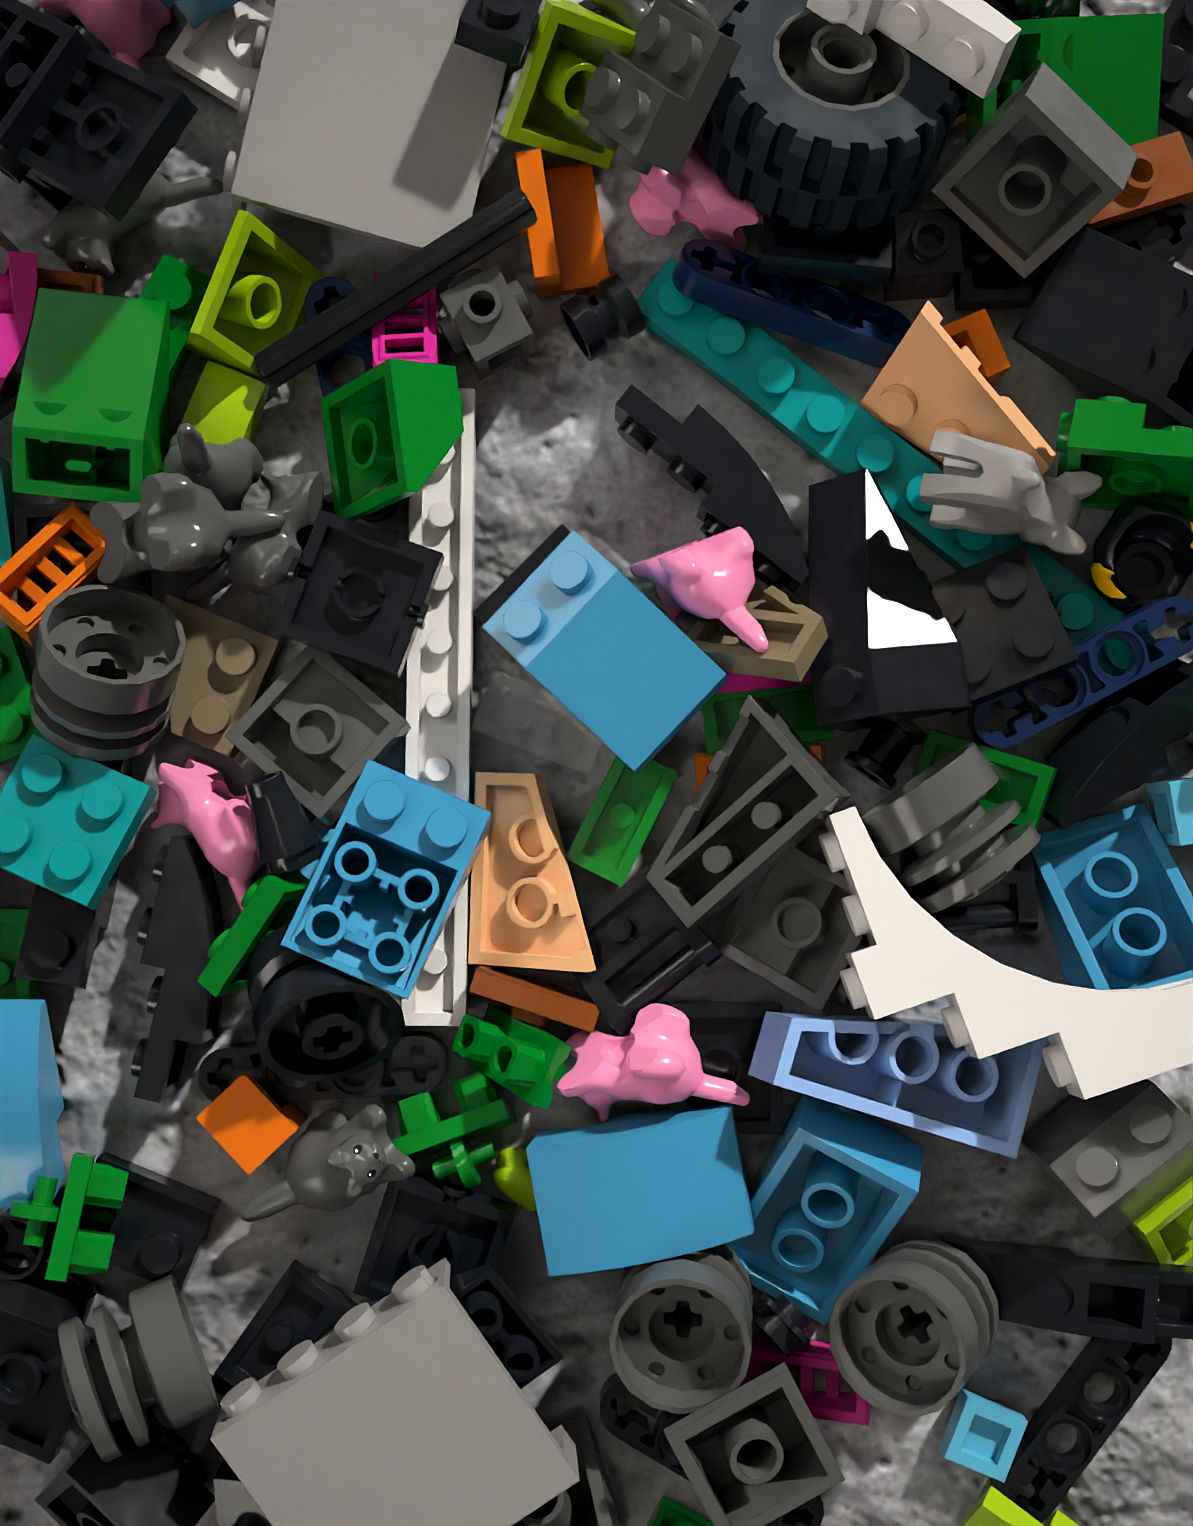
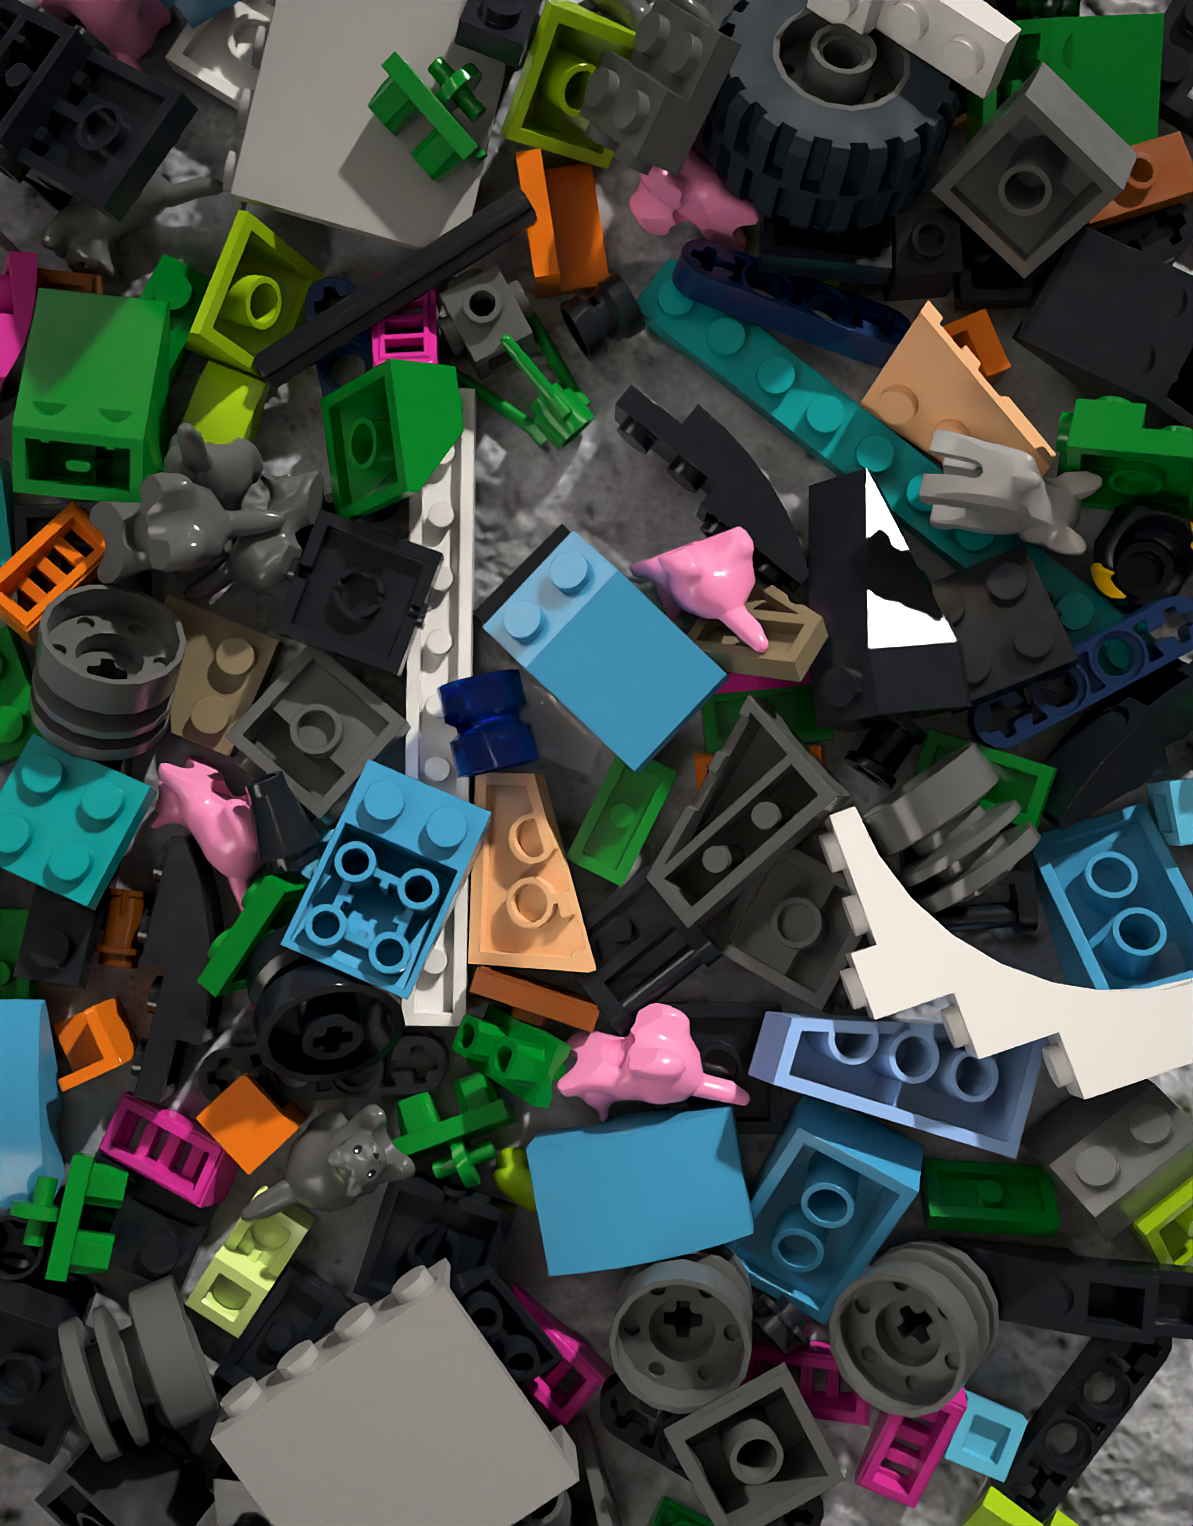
none -> orange panel [52,996,139,1092]
none -> reddish brown pin [94,888,151,969]
none -> dark pink slope [98,1091,240,1208]
none -> yellowish green slope [185,1184,316,1339]
none -> green hips [367,51,488,184]
none -> clear blue wheel [437,669,540,778]
none -> green plant [447,312,595,451]
none -> dark pink slope [510,1283,614,1427]
none -> dark pink slope [854,1386,967,1509]
none -> green plate [920,1159,1061,1237]

